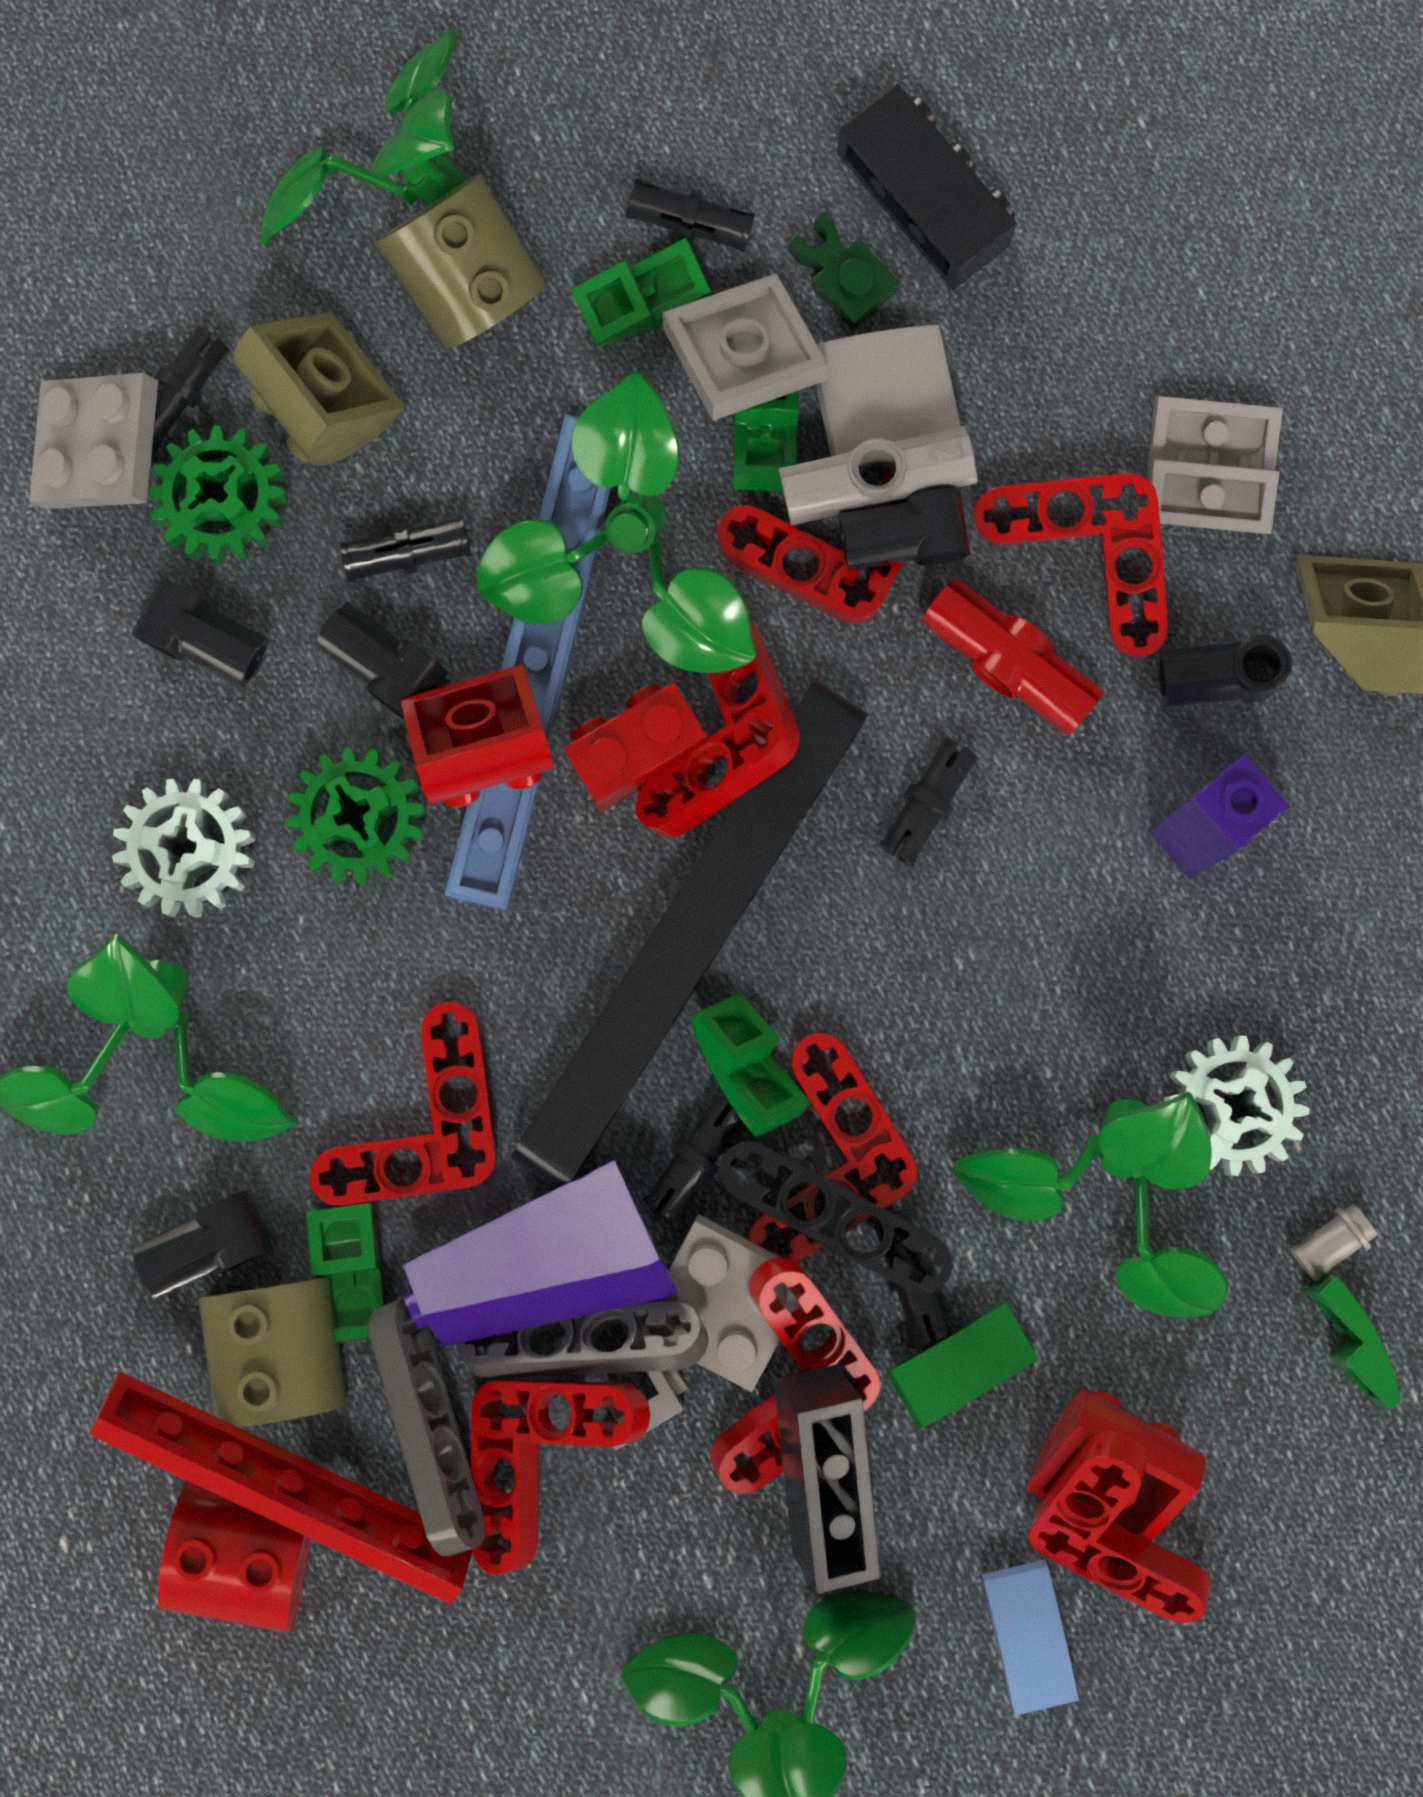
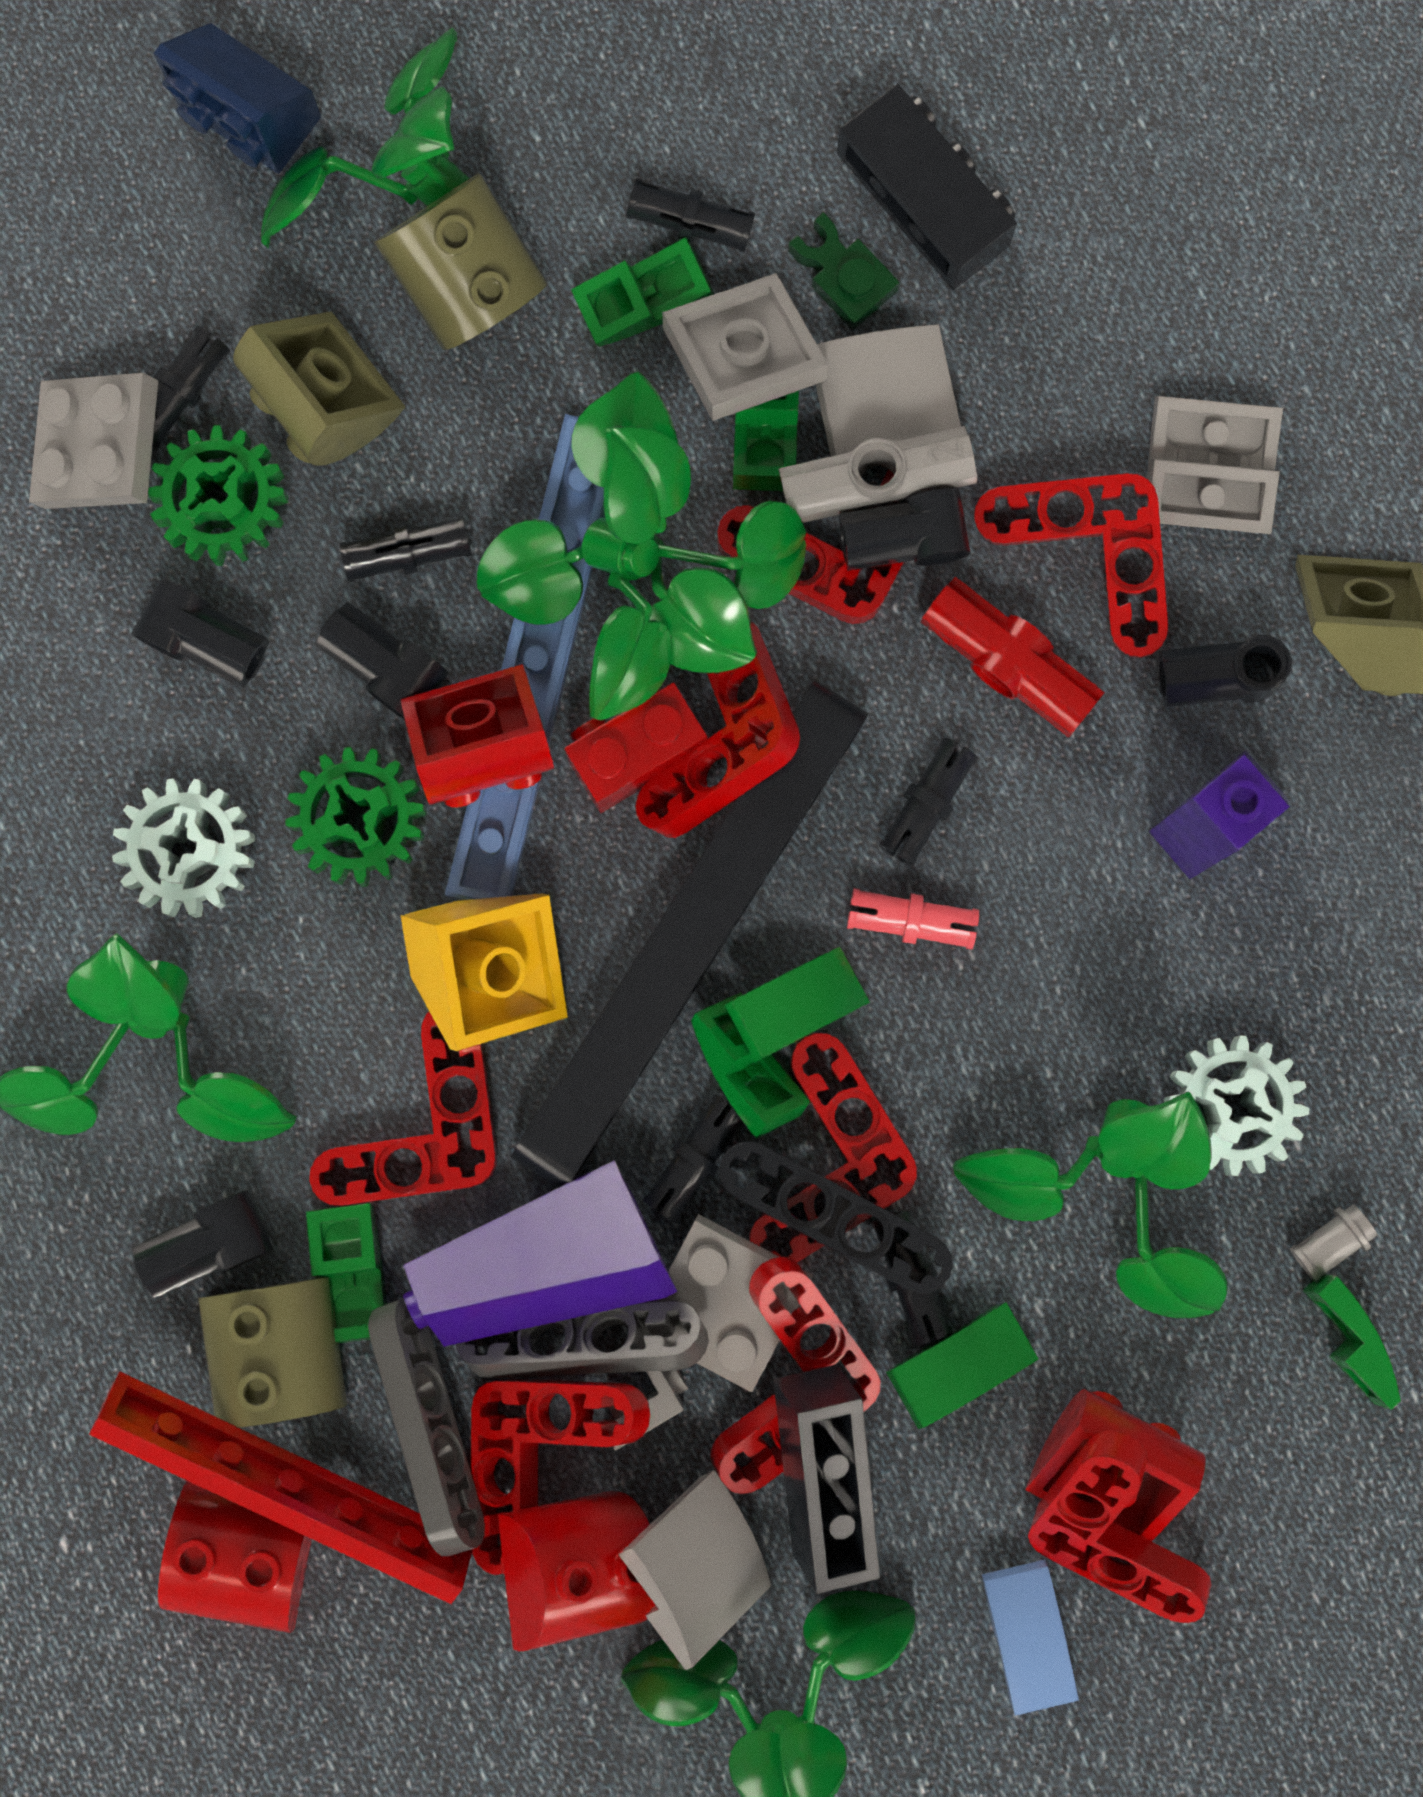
none -> dark blue slope [153,23,321,175]
none -> yellow slope [400,893,568,1051]
none -> red brick [498,1491,655,1651]
none -> green plant [582,426,806,720]
none -> light grey slope [618,1470,771,1670]
none -> green slope [725,947,870,1062]
none -> coral pin [847,888,979,950]

